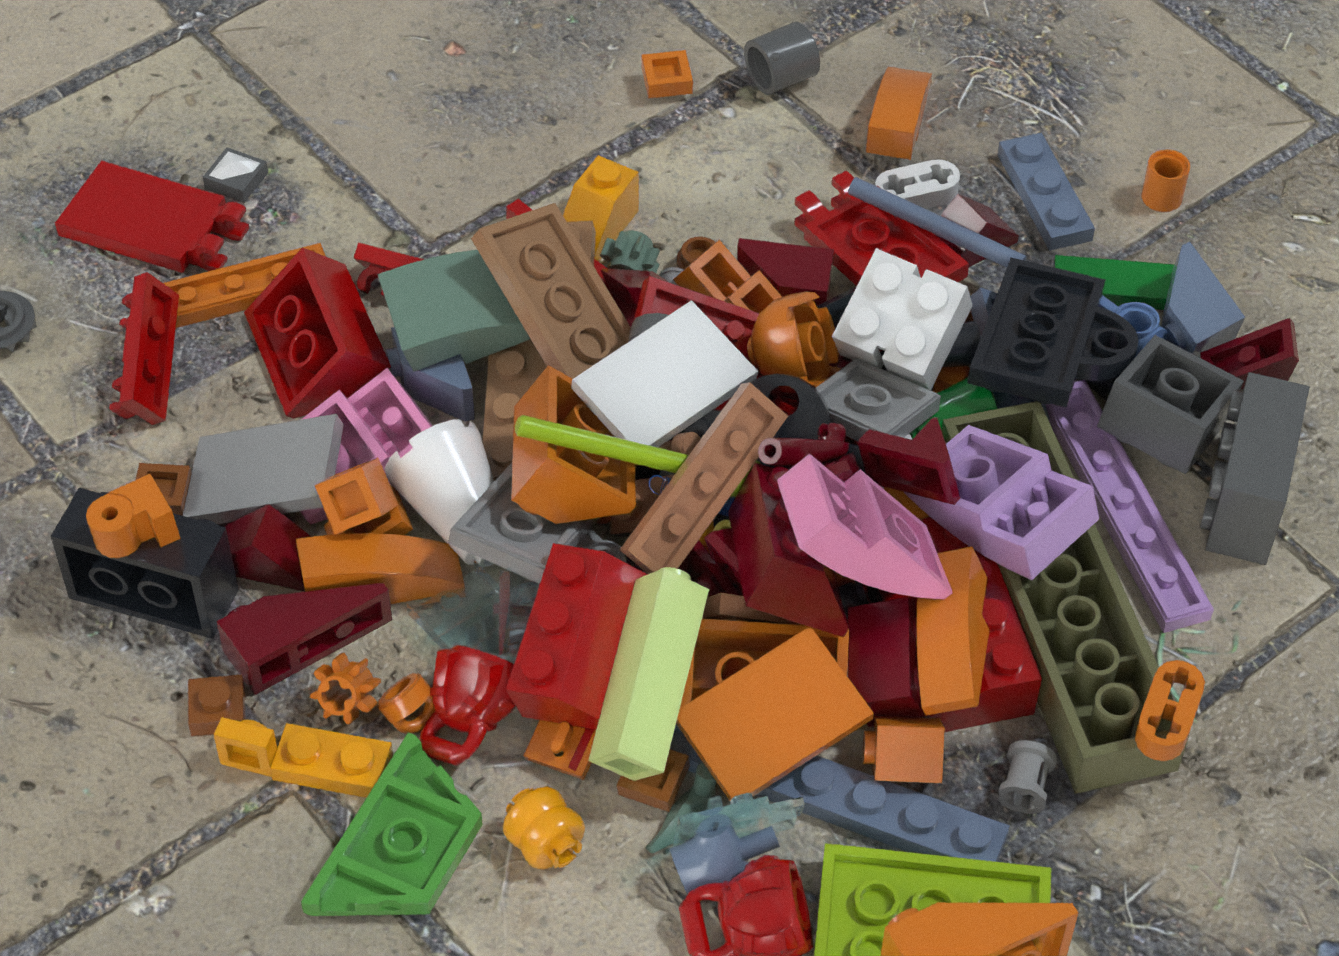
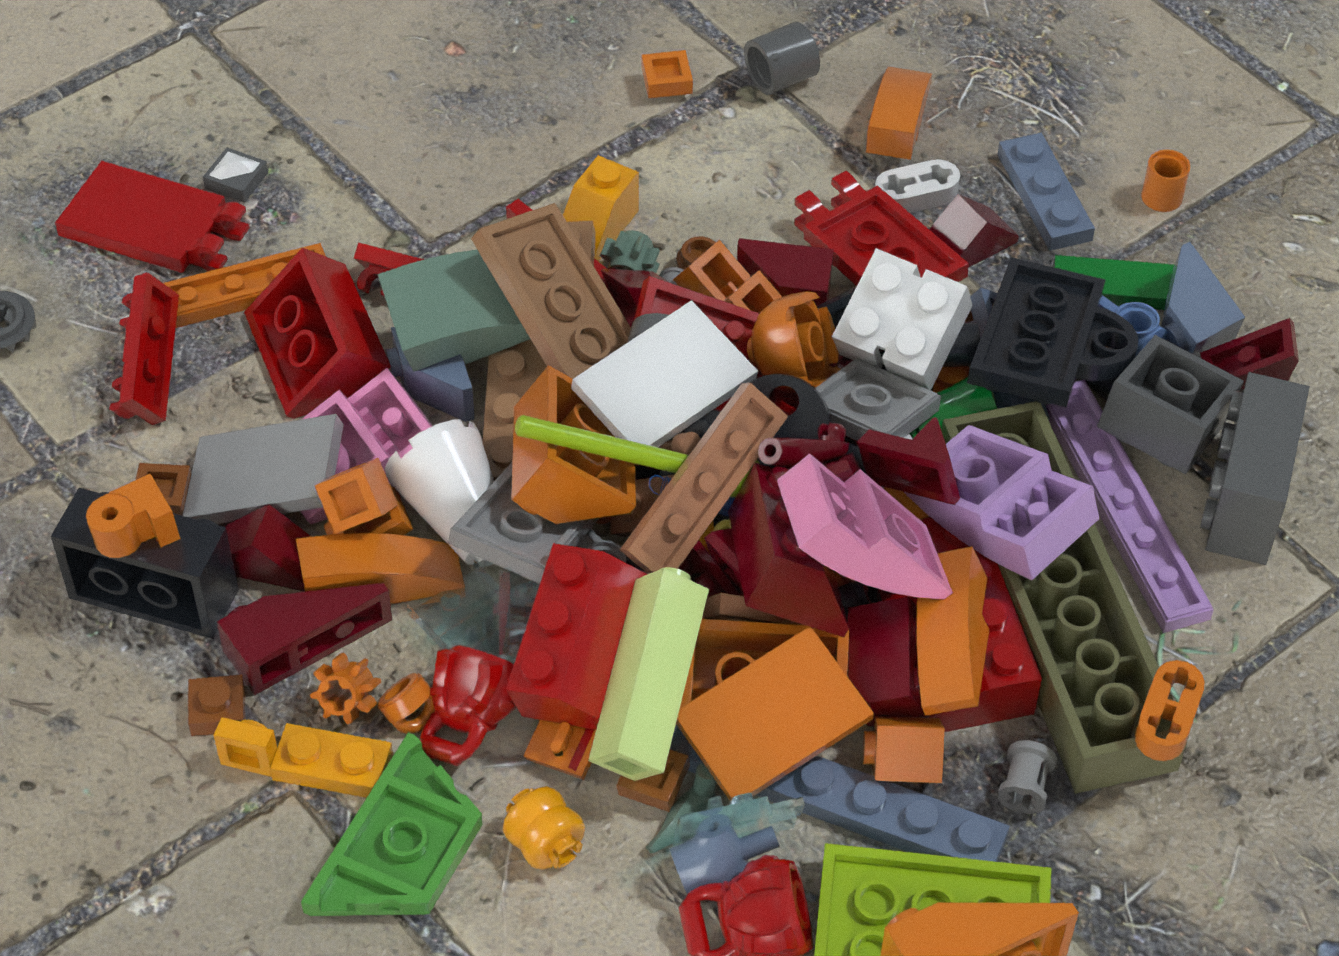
sand blue bar [848,177,1027,268] -> none

